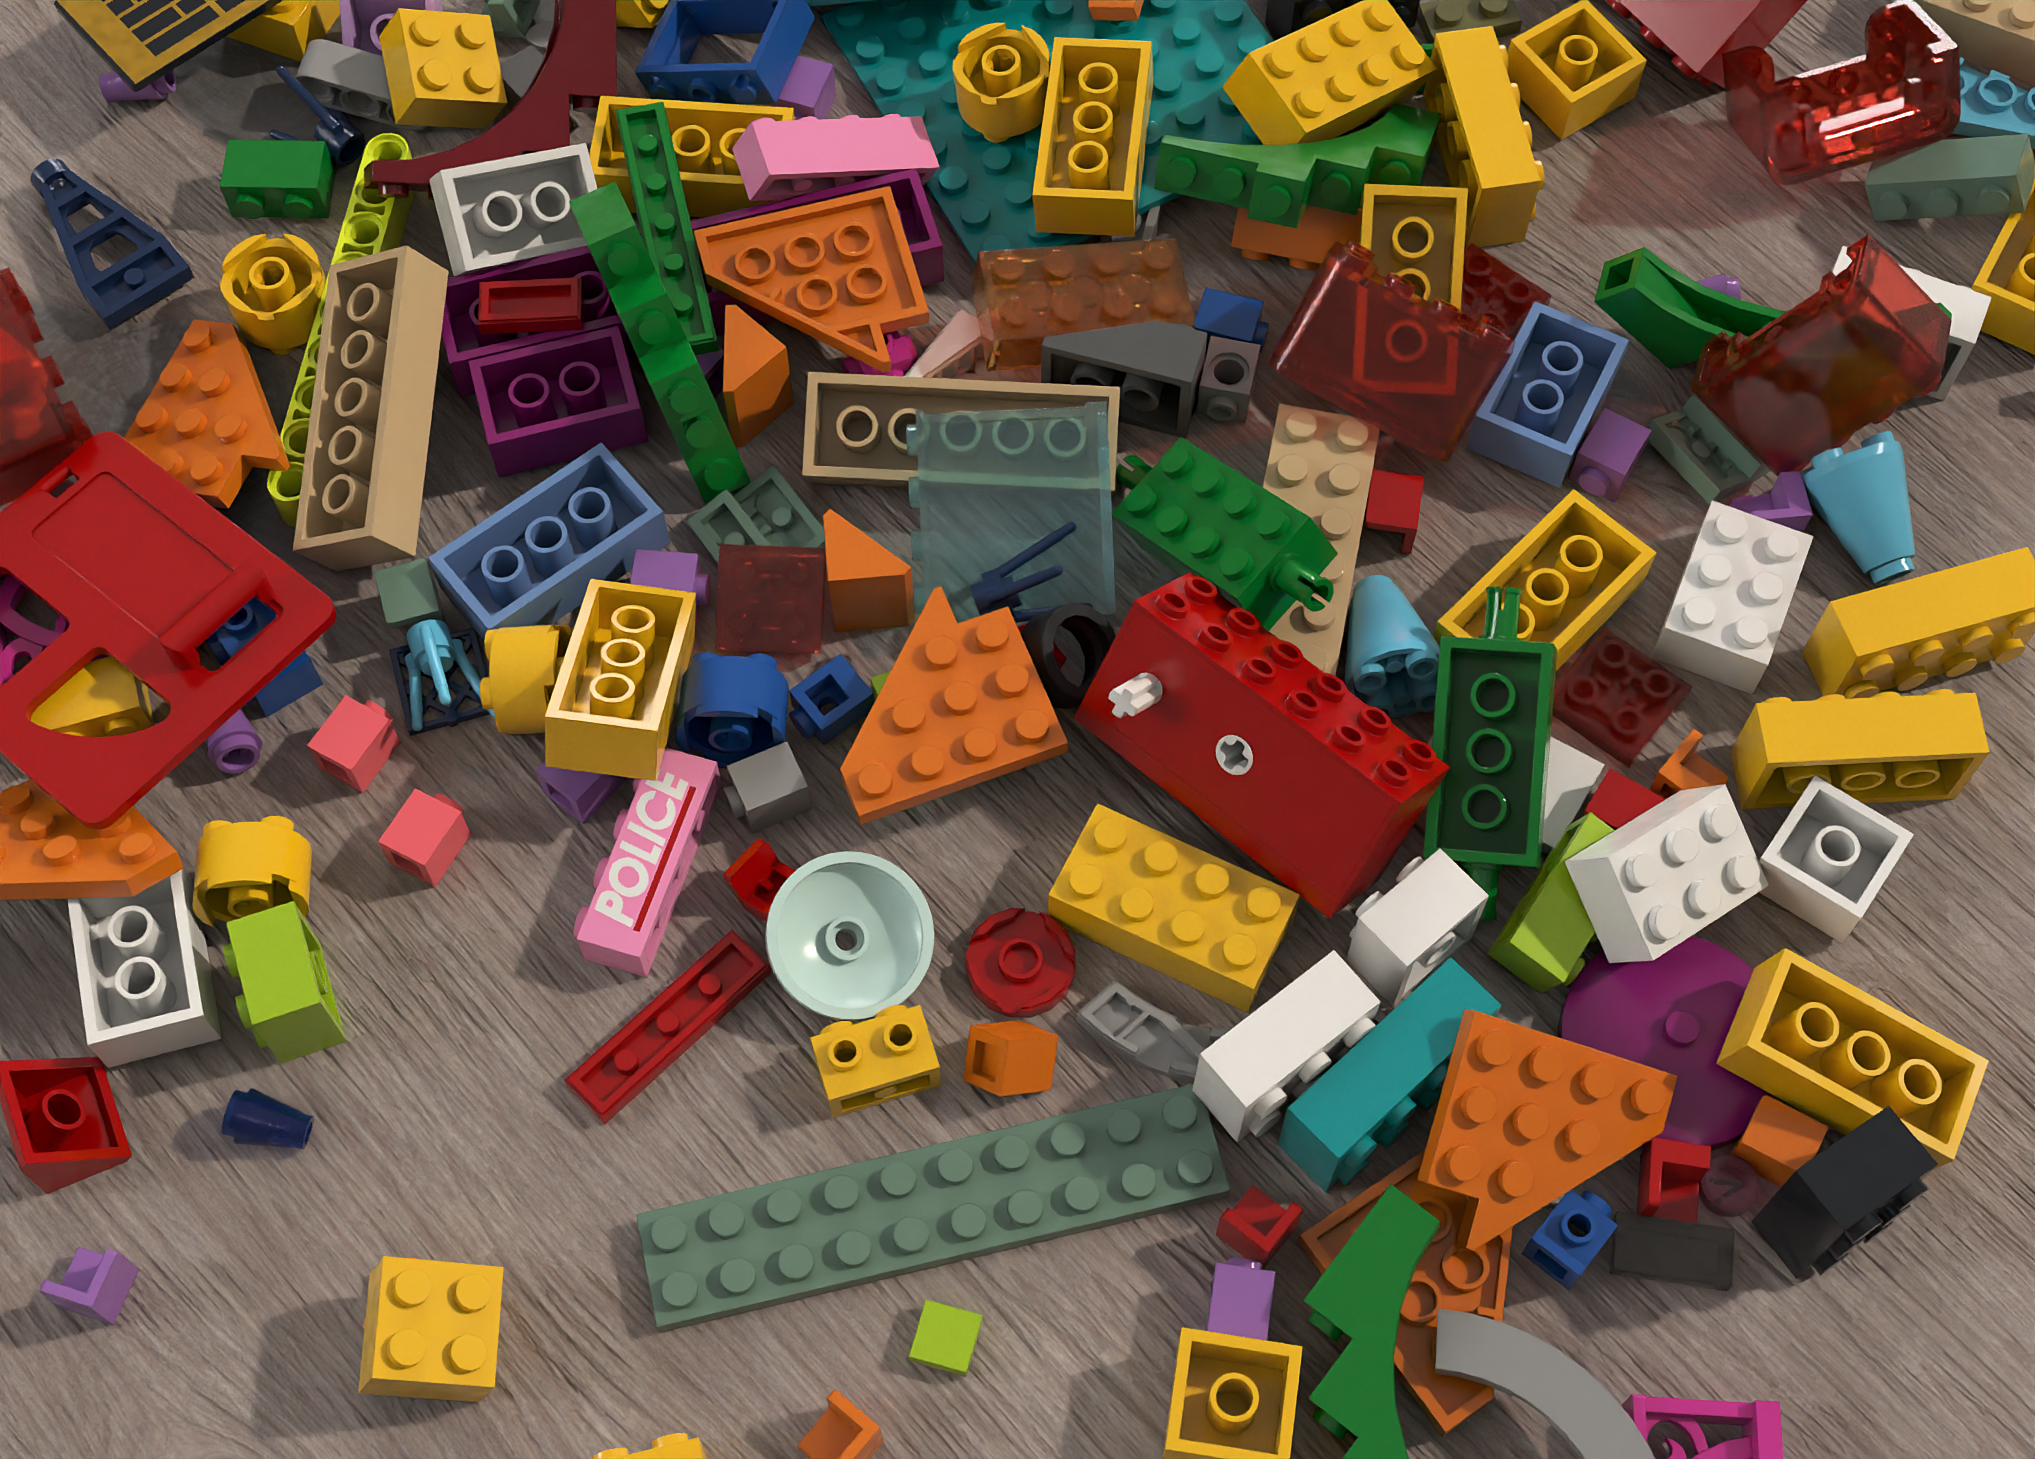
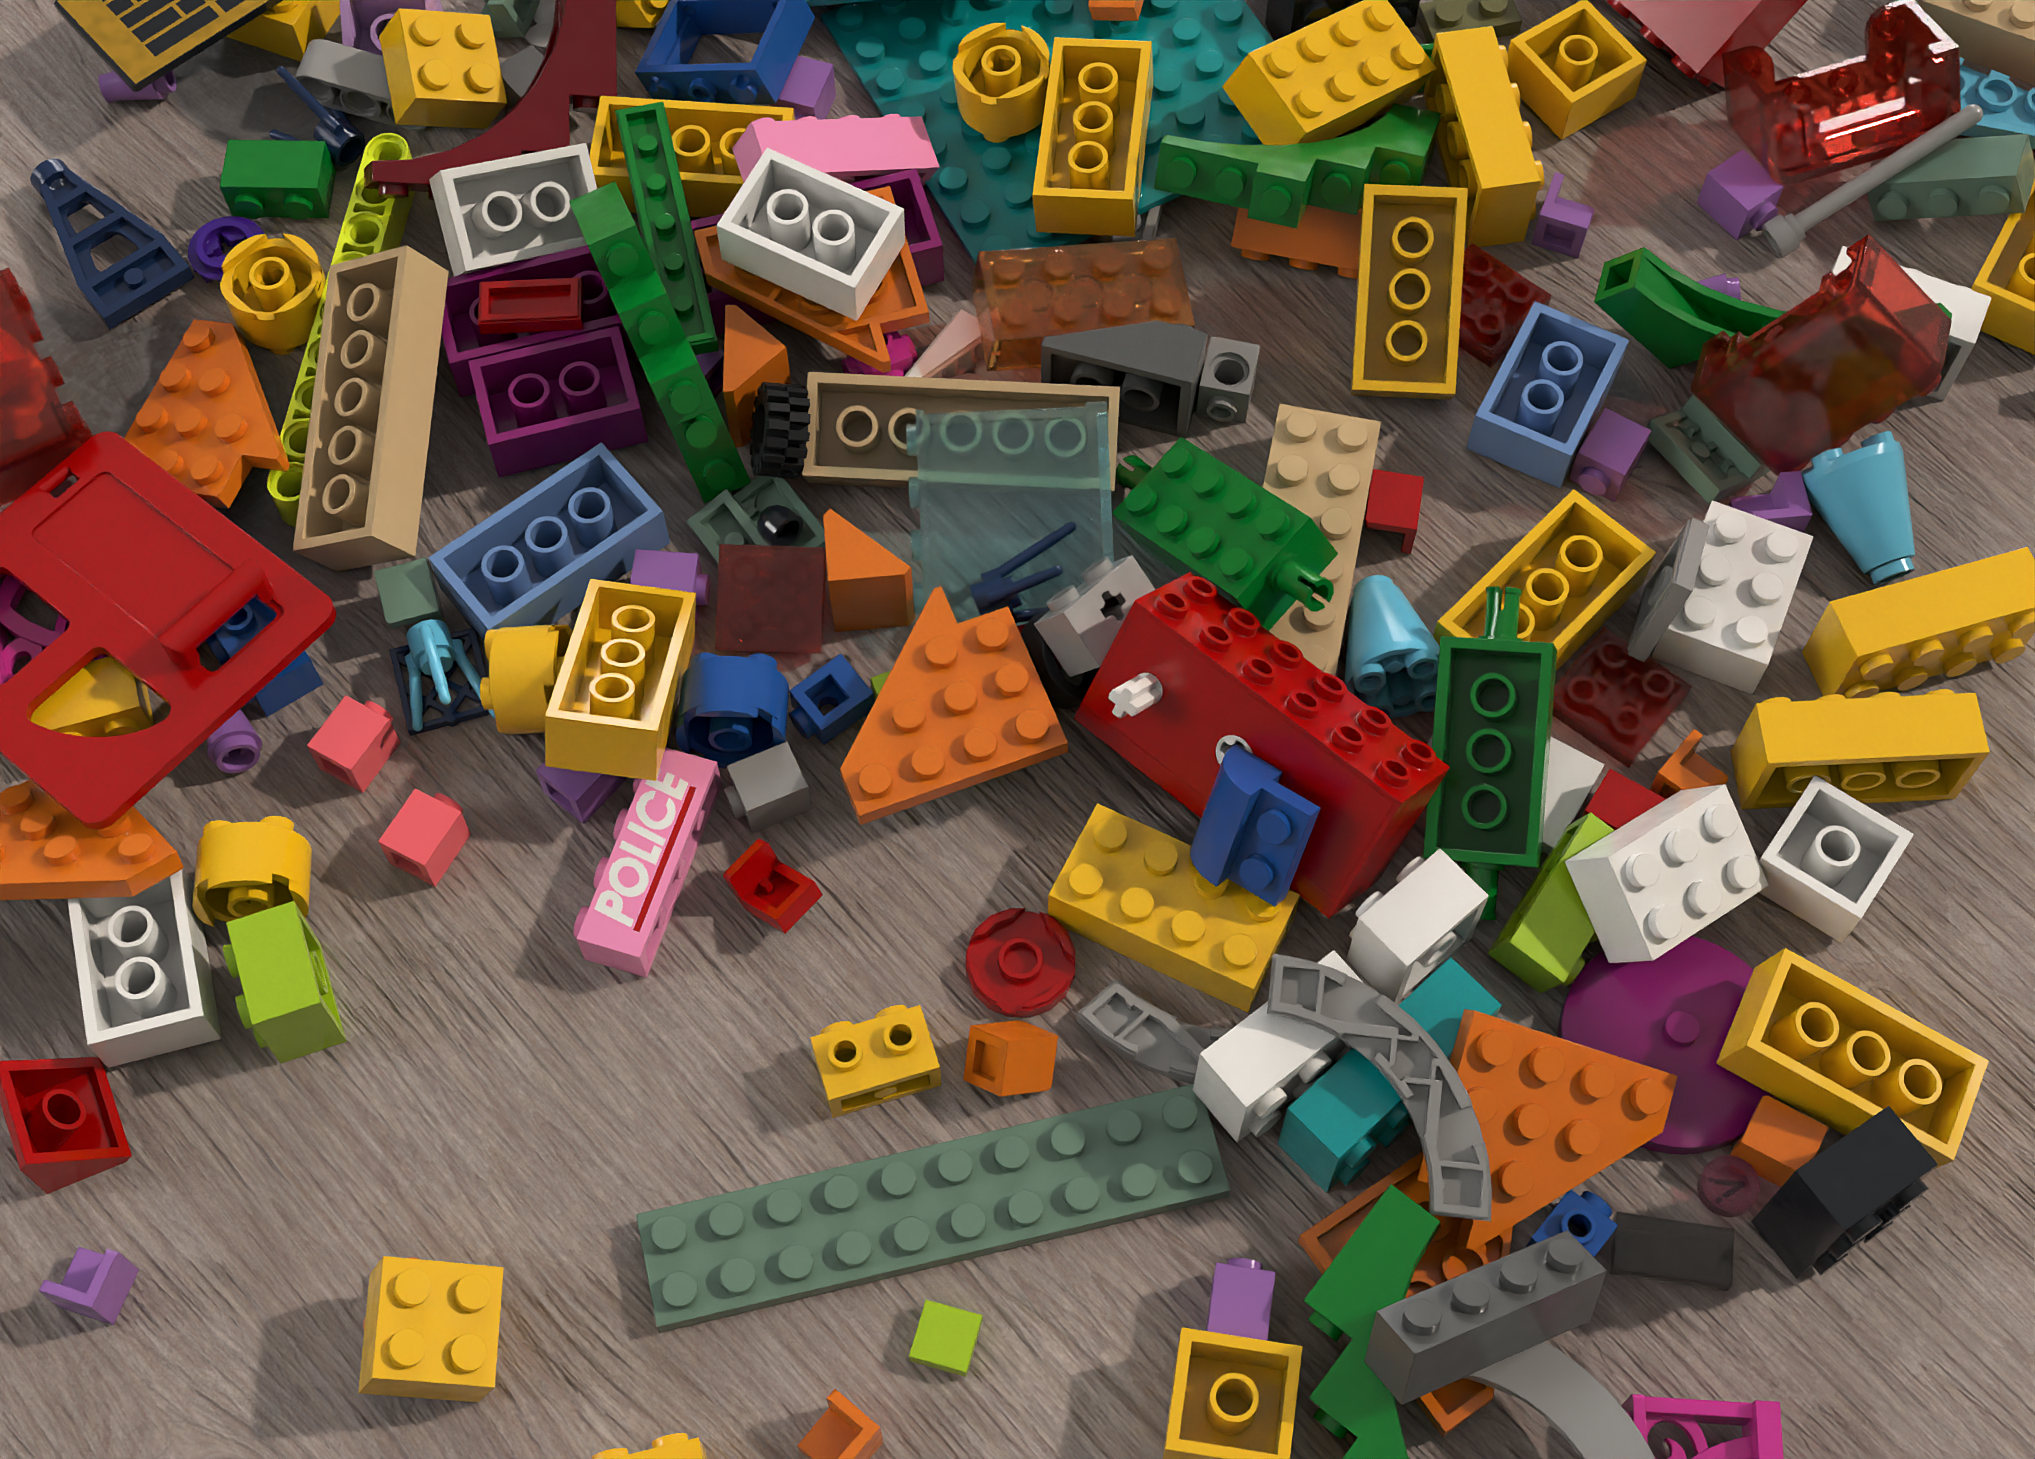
clear blue cone [221,1088,314,1150] -> none
red tile [564,930,772,1125] -> none
light aqua dish [765,851,934,1021] -> none
blue brick [1193,287,1269,359] -> none
red panel [1216,1185,1303,1270] -> none
clear red windscreen [1268,240,1516,462] -> none
red panel [1636,1137,1711,1230] -> none
none -> dark purple gear [188,216,264,284]
none -> white brick [716,148,905,321]
none -> black tyre [750,382,811,479]
none -> black hinge [757,505,803,551]
none -> light grey brick [1034,555,1155,677]
none -> blue brick [1190,744,1321,907]
none -> light grey tile [1267,954,1492,1221]
none -> dark grey brick [1364,1230,1607,1405]
none -> medium lavender panel [1531,172,1595,258]
none -> light grey tile [1627,517,1709,662]
none -> medium lavender brick [1697,149,1784,240]
none -> light grey piece [1761,104,1983,258]

